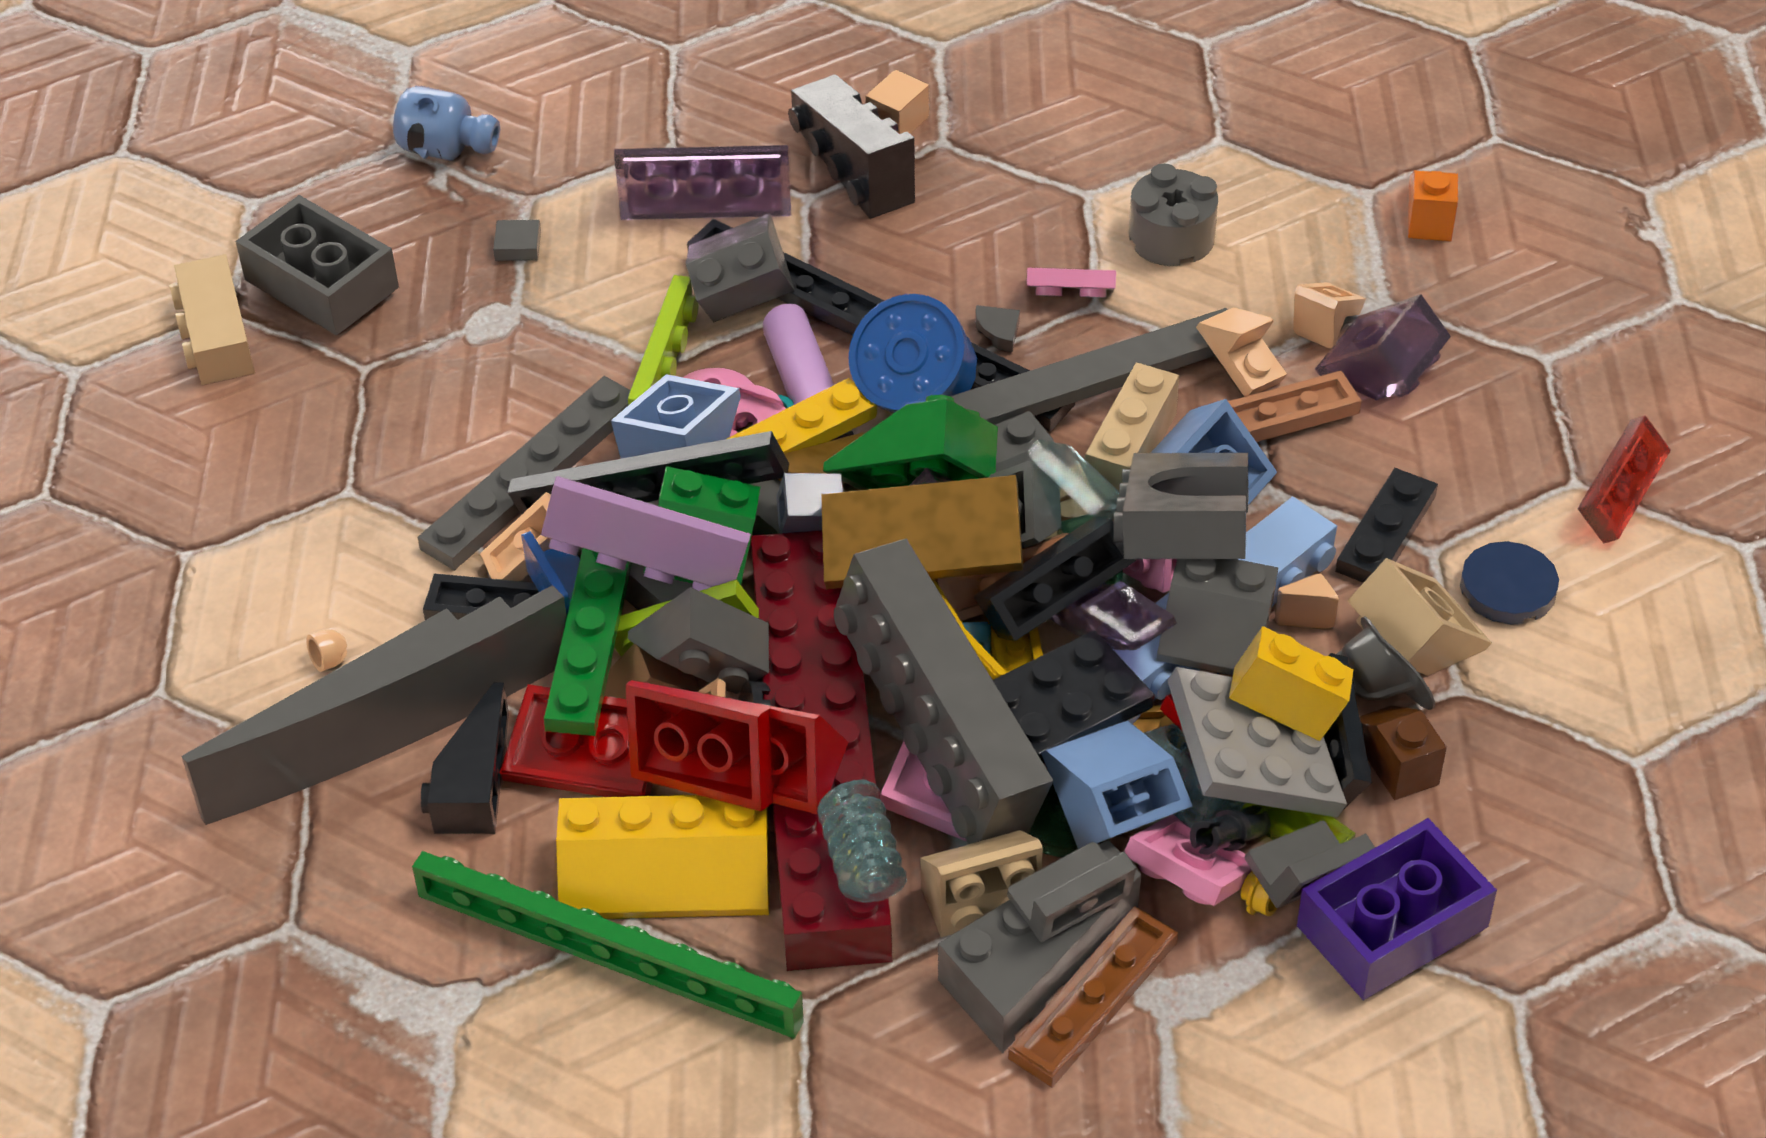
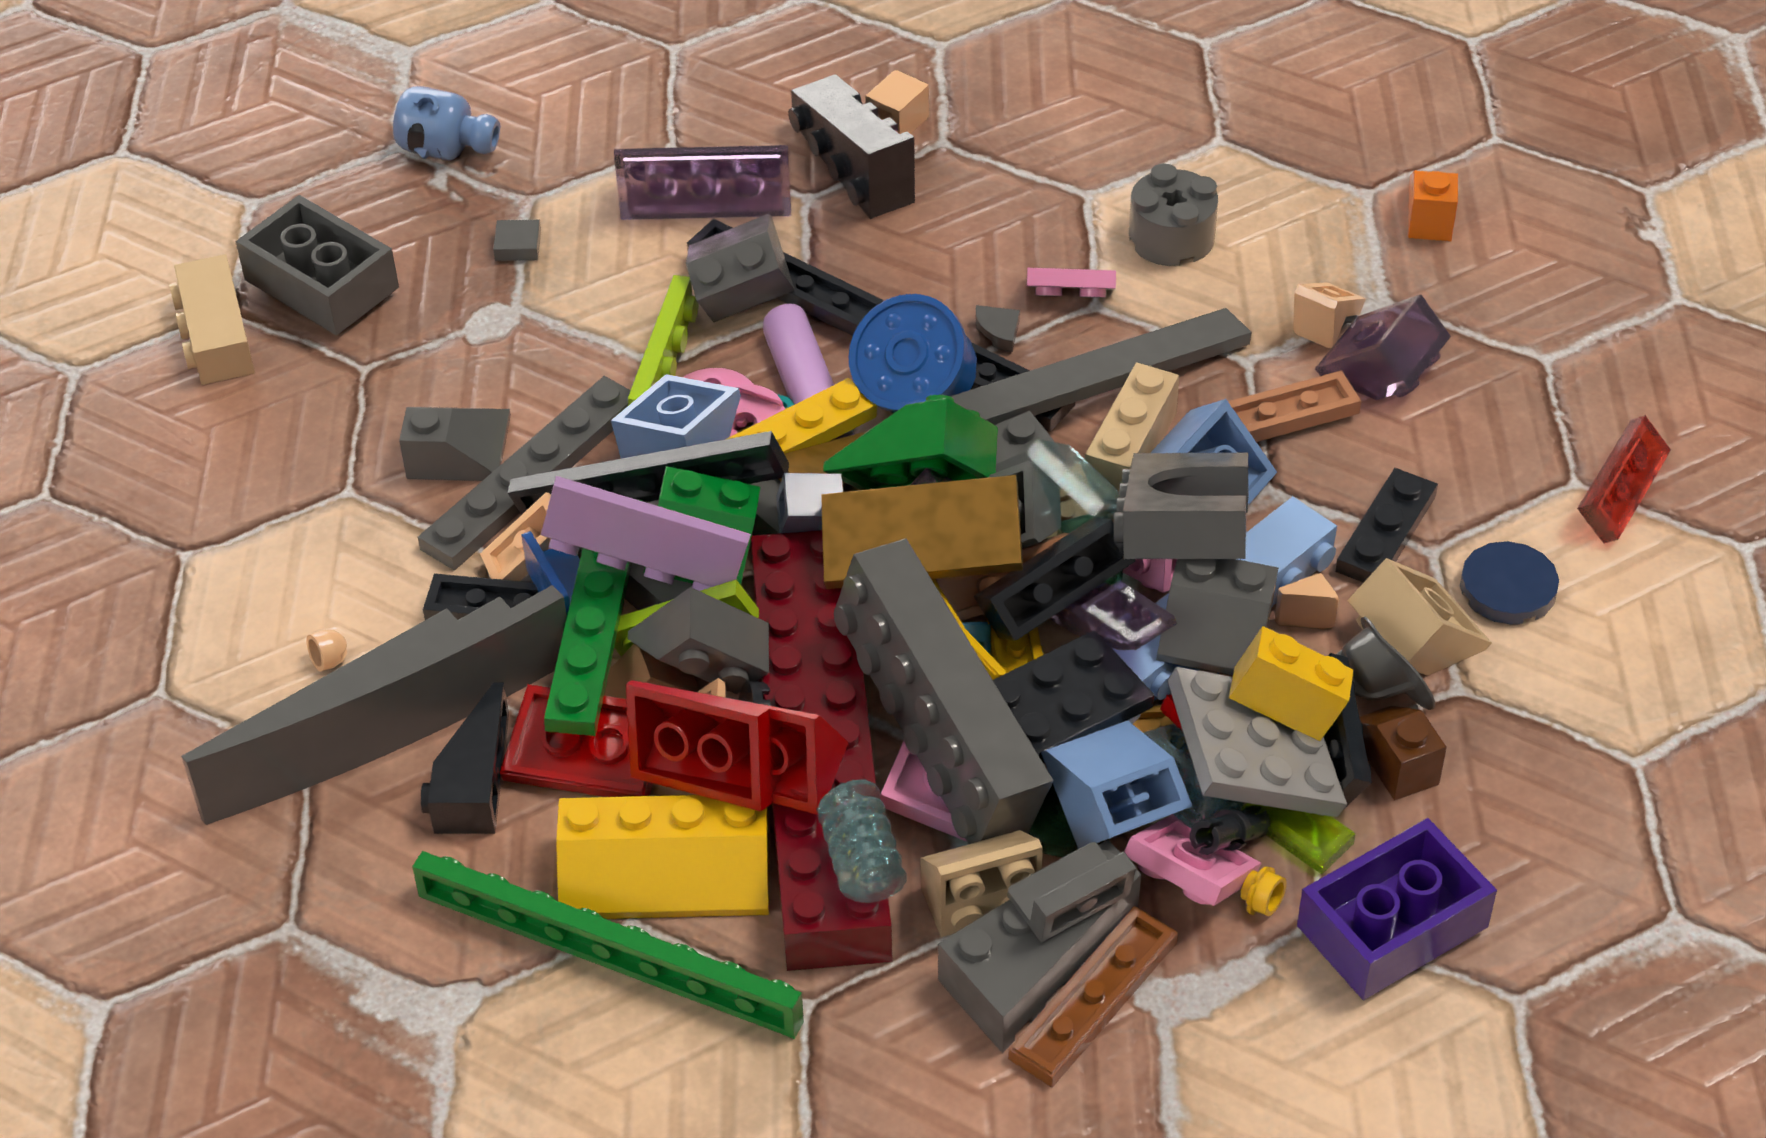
light nougat slope [1196,307,1287,397] -> none
dark grey panel [1245,821,1375,909] -> none
none -> dark grey slope [399,407,511,481]

